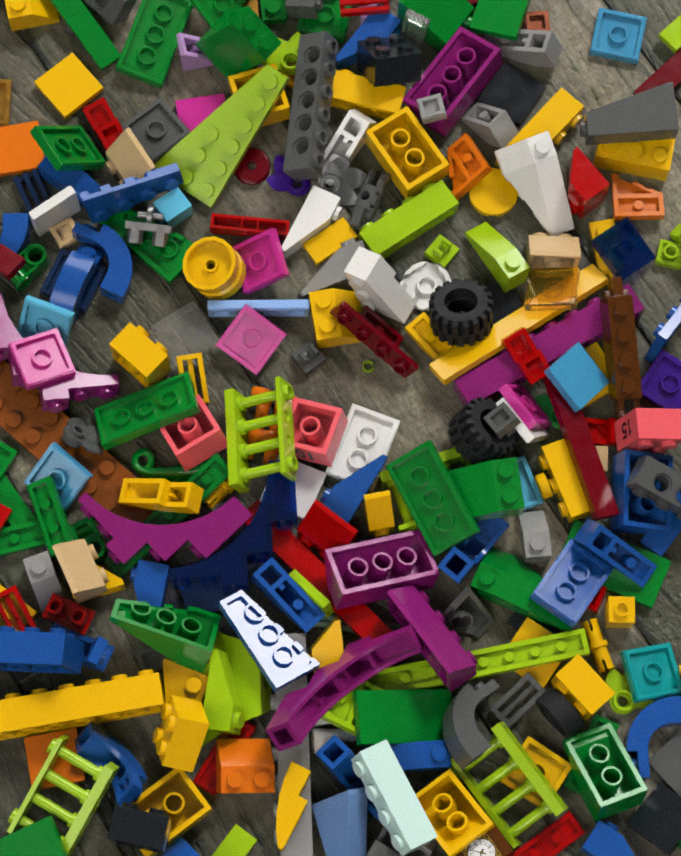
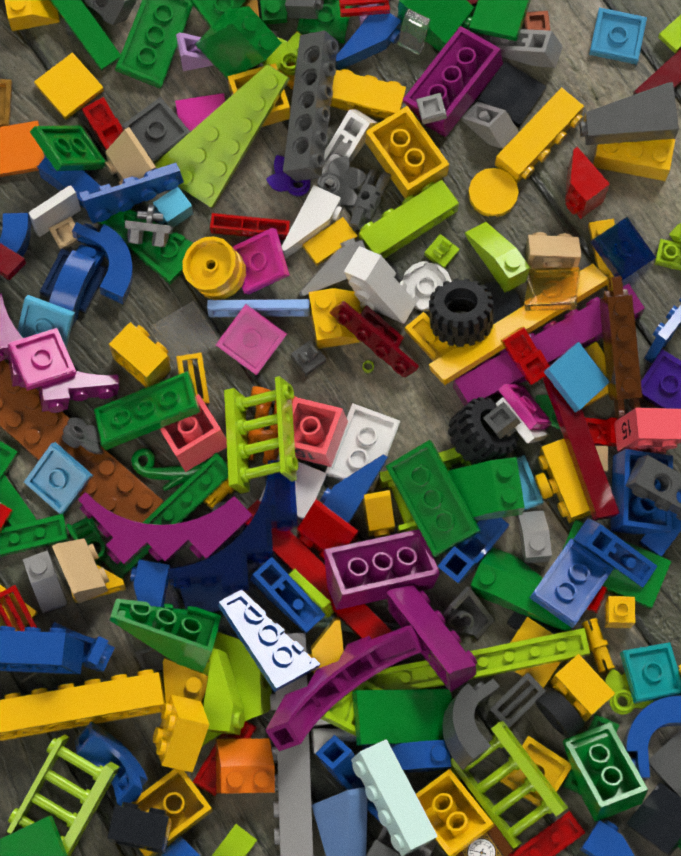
green piece [11,243,50,291] -> none
dark blue tile [13,169,49,214] -> none
orange tile [24,728,86,790] -> none
green tile [27,476,74,558] -> none
red hips [41,593,97,636] -> none
yellow slope [118,478,204,514] -> none
dark red piece [234,148,270,185] -> none
yellow slope [276,761,311,852] -> none
black brick [357,34,422,87] -> none
orange wing [447,133,493,201] -> none
white wedge [494,131,575,236] -> none
orange wing [610,173,665,221] -> none

